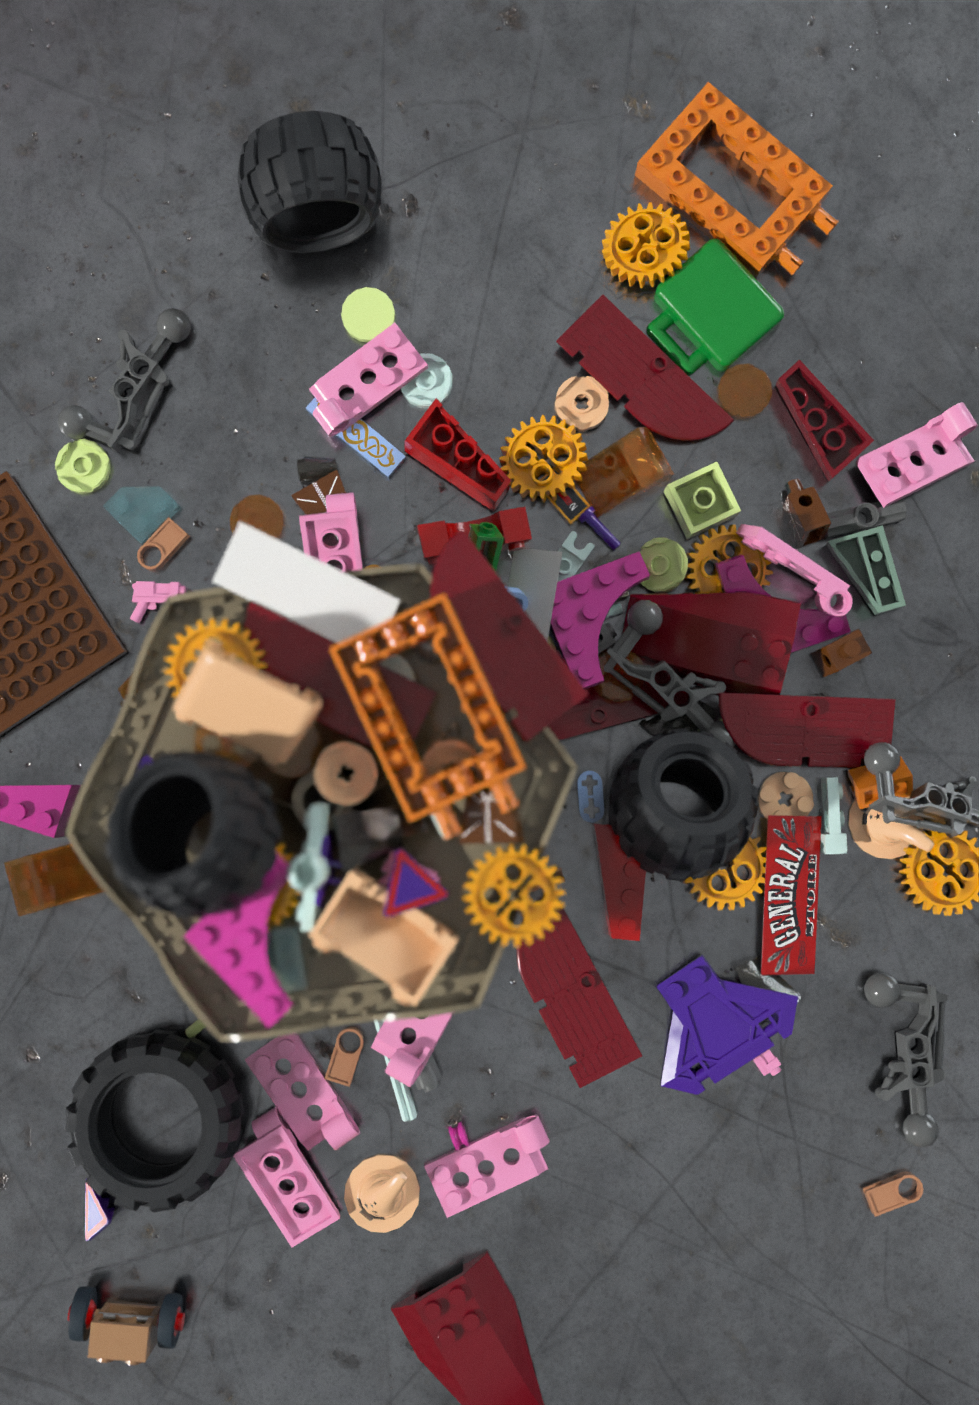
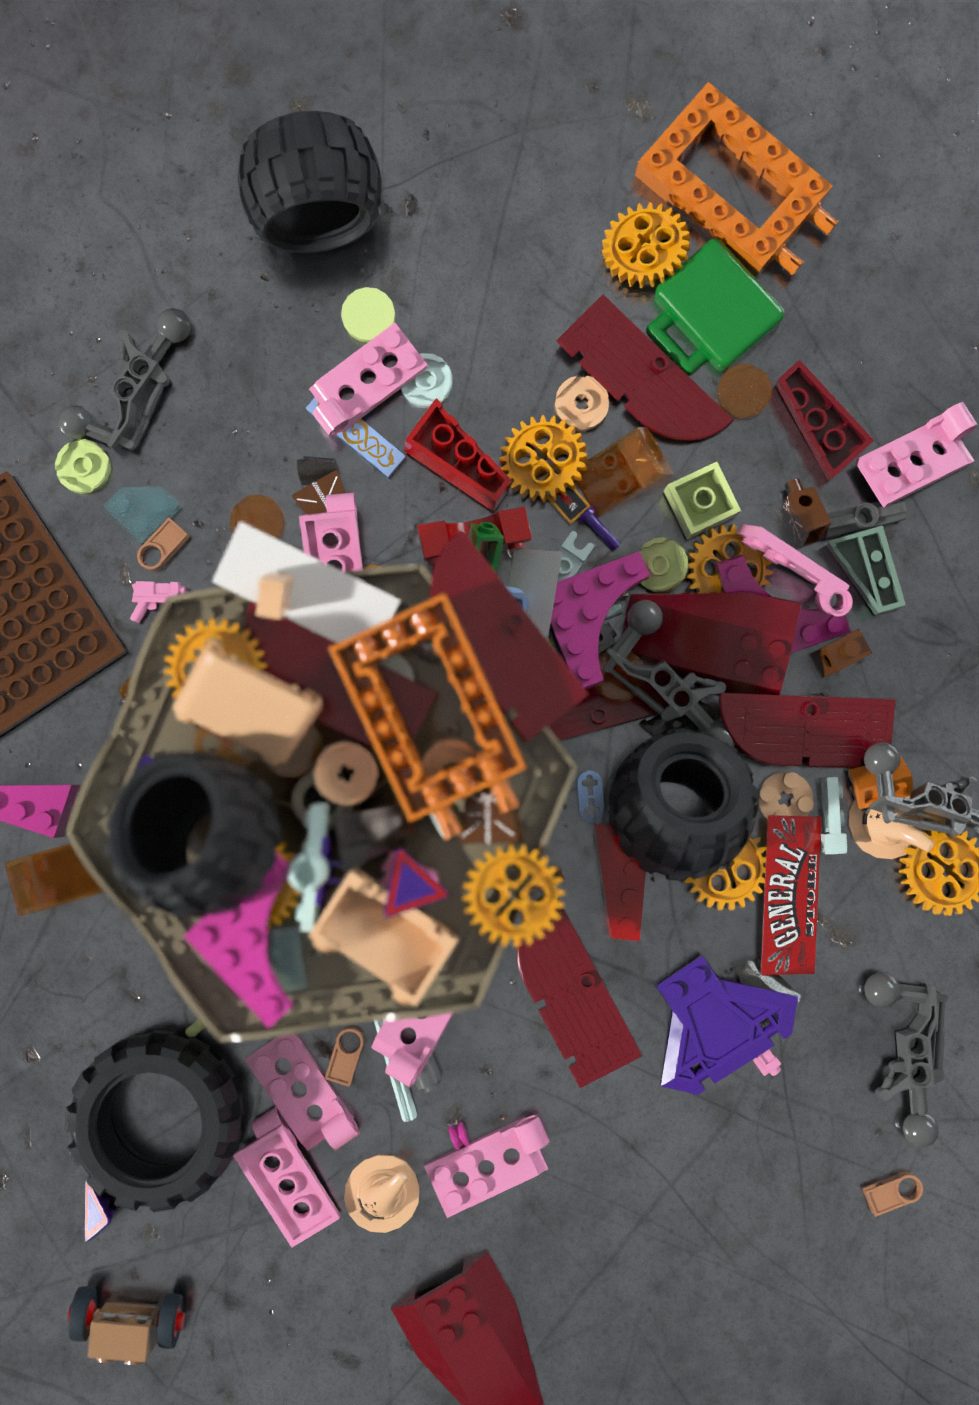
none -> light nougat piece [256,571,294,619]

